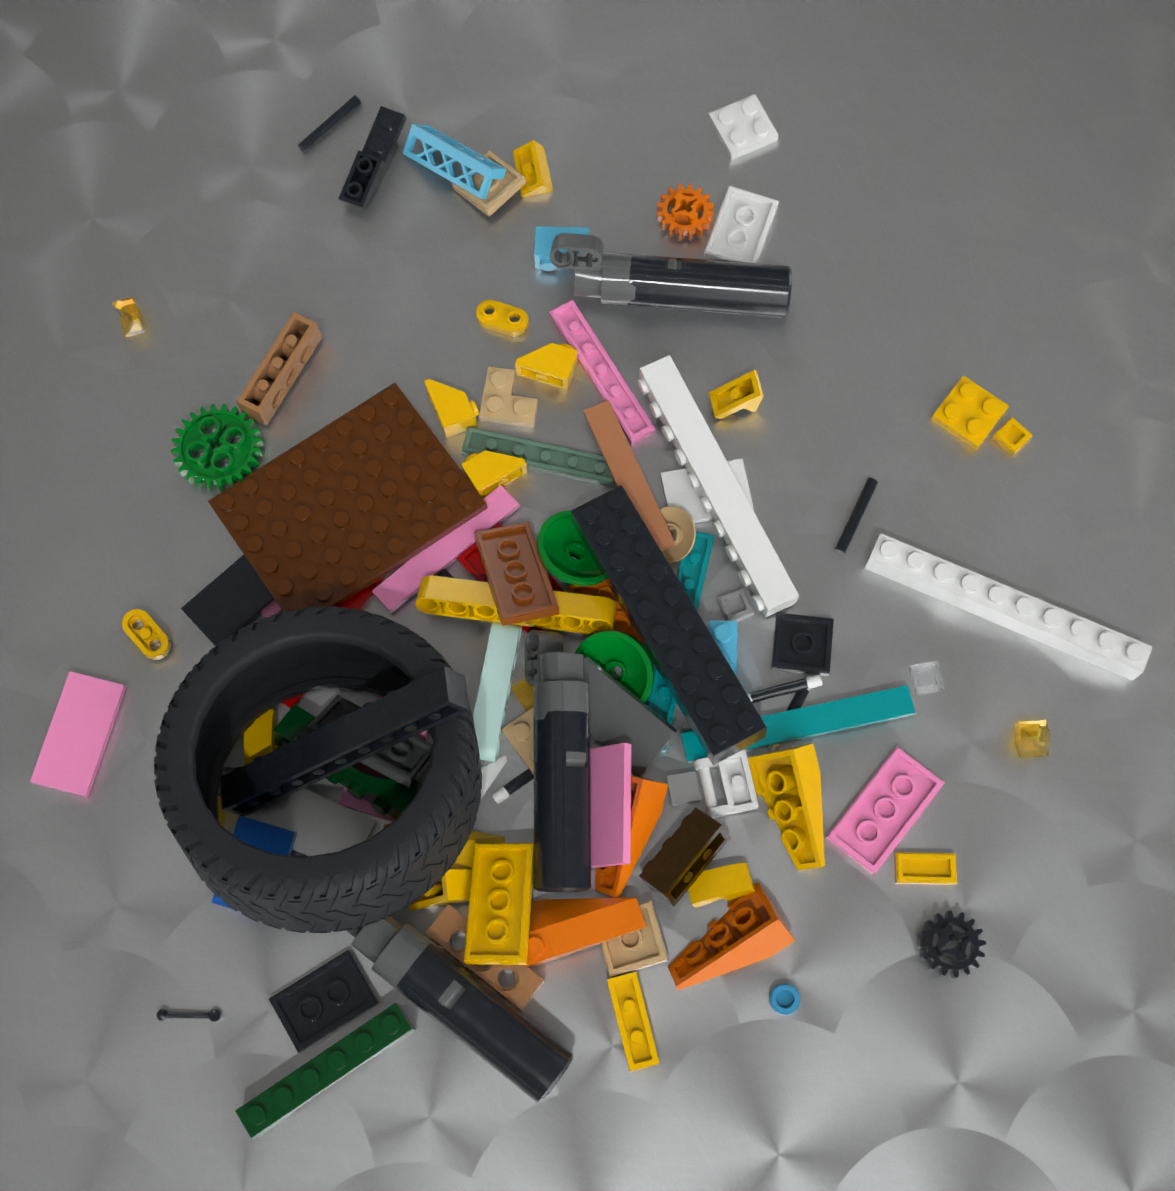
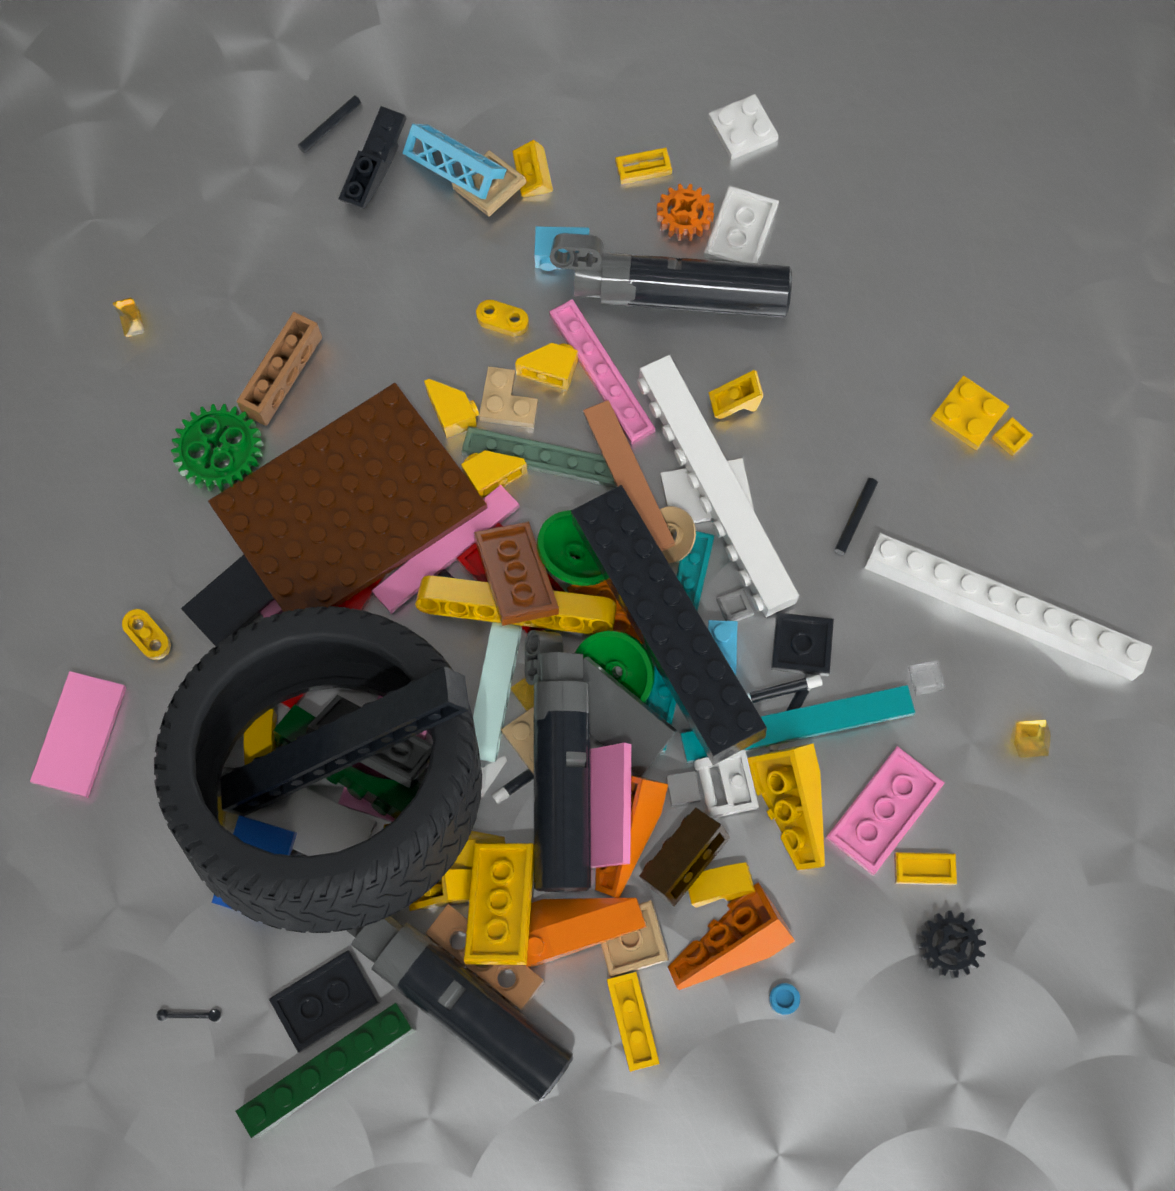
none -> yellow tile [615,147,672,185]

